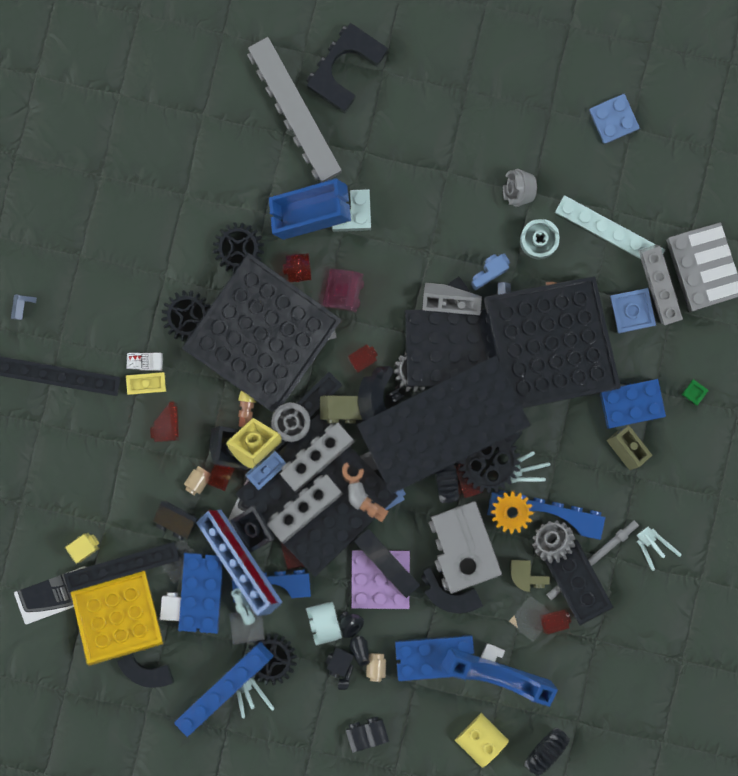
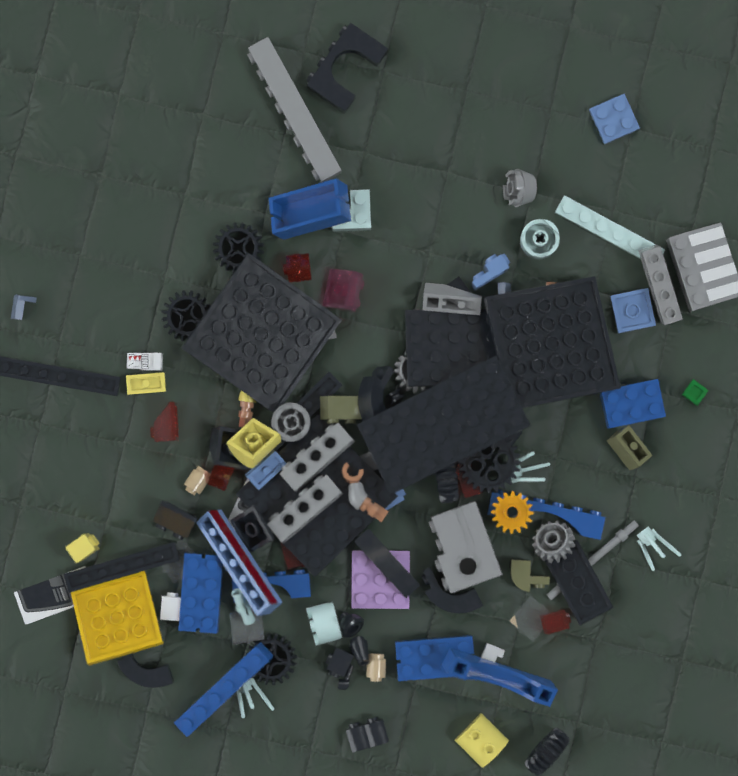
clear red brick [347,344,378,373] -> none

